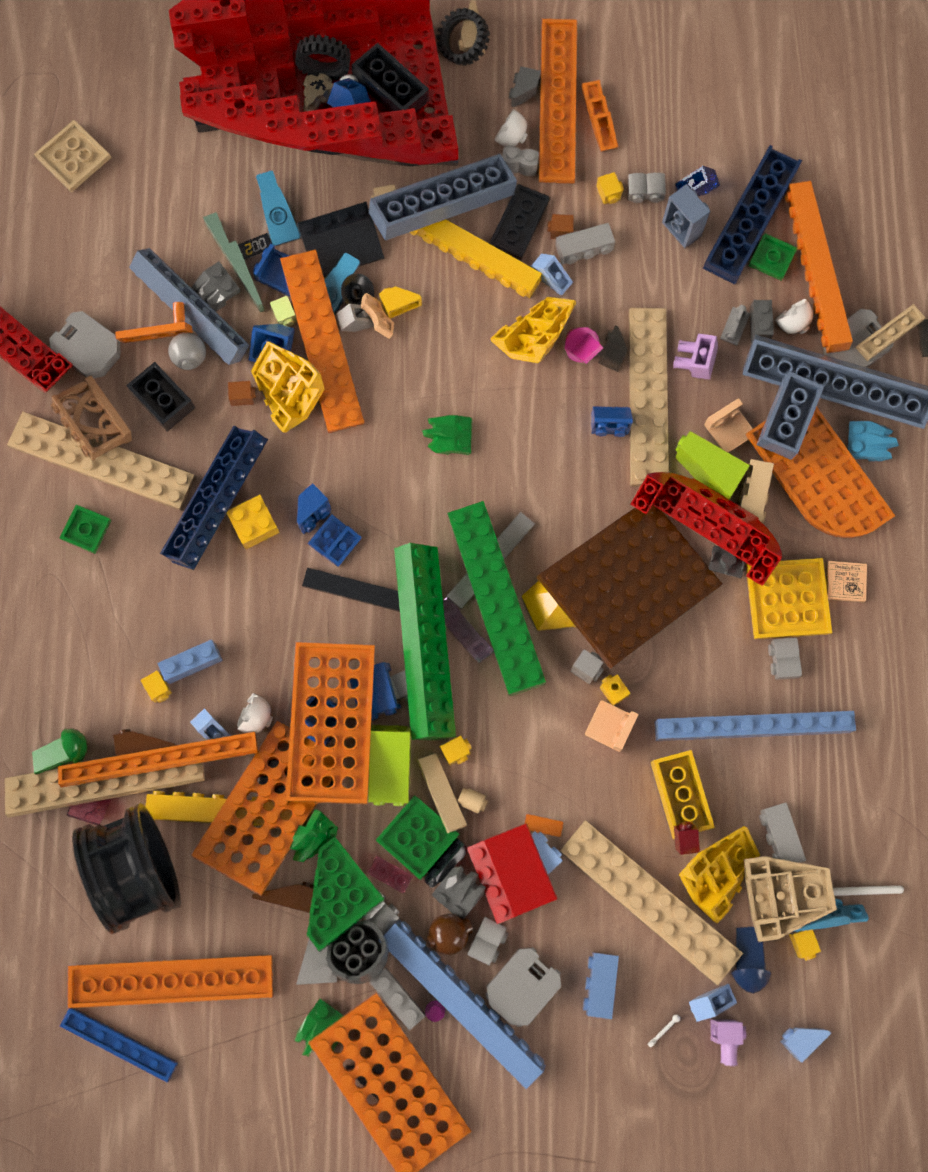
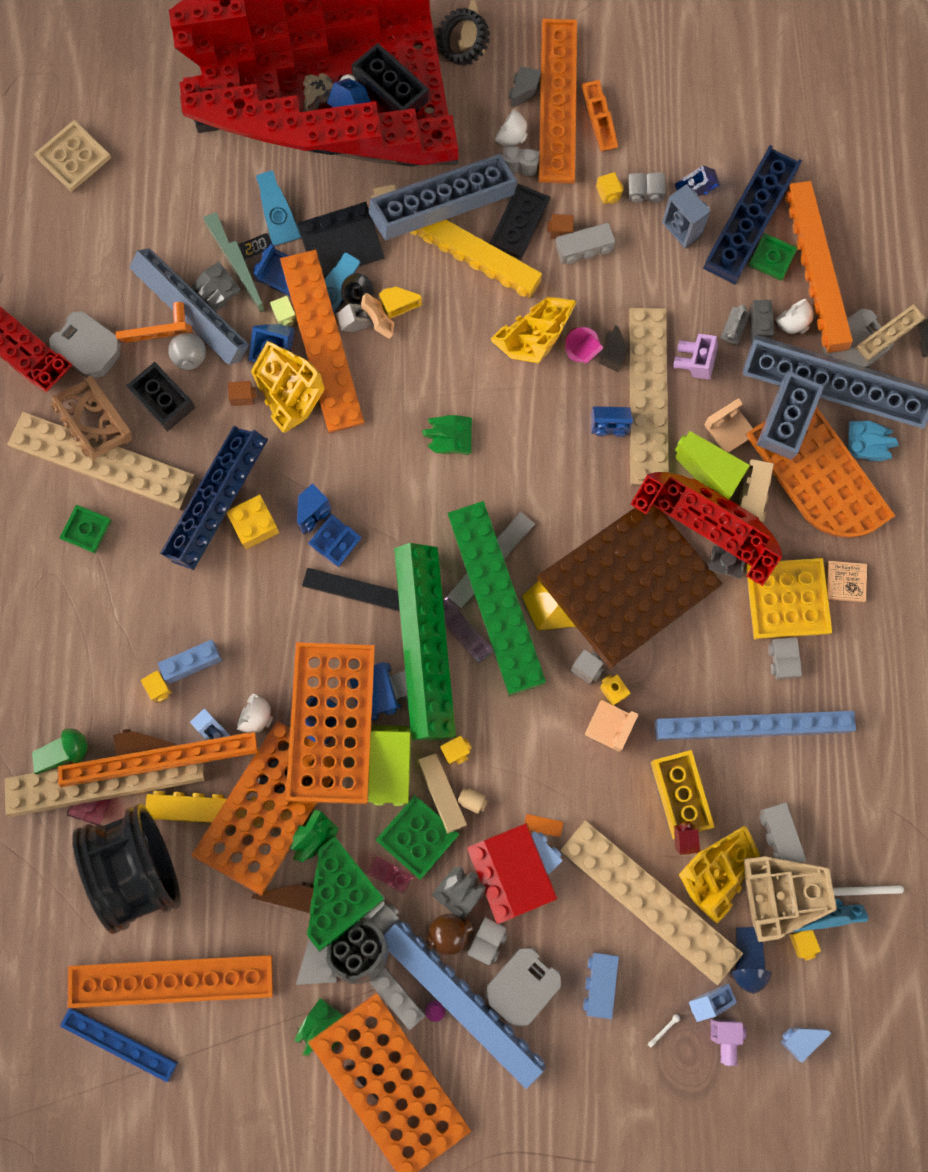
black tyre [295,35,351,81] -> none
black hinge [424,838,468,888] -> none
light blue slope [530,254,573,295] -> none

